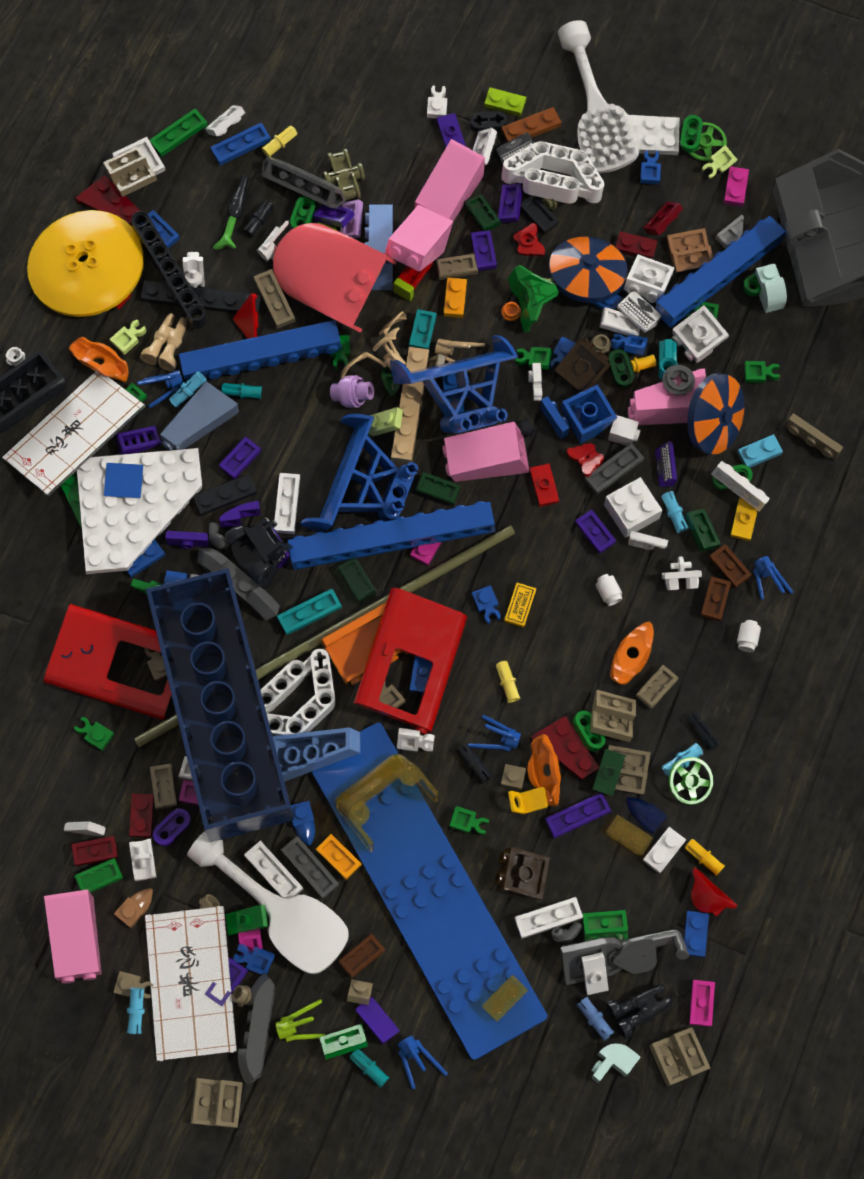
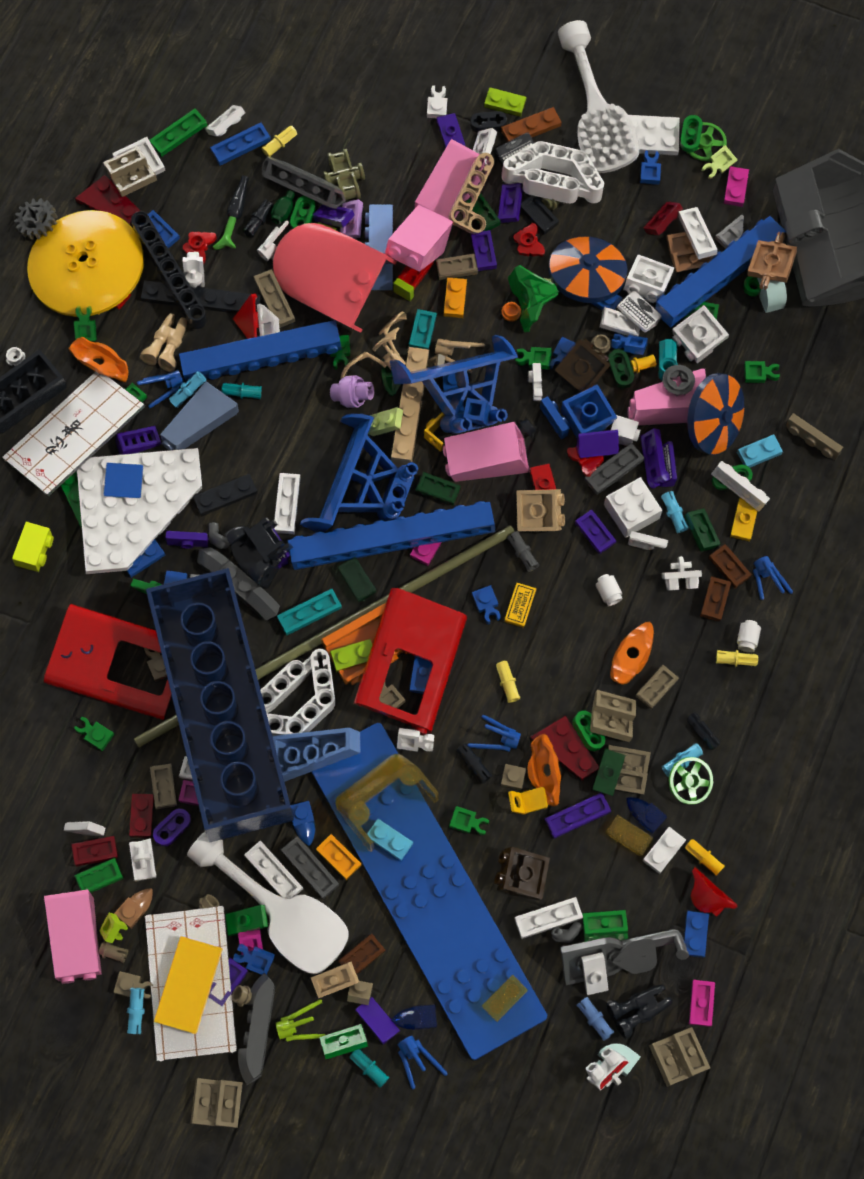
yellowish green plate [110,320,146,355] -> none
dark purple plate [219,436,261,480] -> none
dark purple slope [219,501,261,528] -> none
dark red plate [616,231,658,260] -> none
none -> neon yellow brick [12,522,54,572]
none -> dark grey gear [14,198,58,240]
none -> green plate [74,306,97,341]
none -> lime tile [99,912,128,943]
none -> dark tan pin [99,942,128,963]
none -> yellow tile [154,936,223,1034]
none -> red animal [183,232,217,264]
none -> white tile [257,304,280,336]
none -> dark green plant [271,190,295,225]
none -> tan plate [311,962,359,998]
none -> lime plate [330,639,372,672]
none -> medium azure plate [366,819,413,861]
none -> clear blue plate [391,1005,437,1030]
none -> yellow bracket [424,412,445,452]
none -> tan beam [448,153,494,234]
none -> blue brick [463,398,491,427]
none -> dark grey pin [507,531,539,572]
none -> tan plate [517,489,565,531]
none -> dark purple slope [576,430,619,458]
none -> white hips [586,1047,629,1090]
none -> dark purple plate [641,428,670,488]
none -> white plate [678,207,717,259]
none -> light yellow axle [716,650,758,667]
none -> medium nougat plate [748,232,797,290]

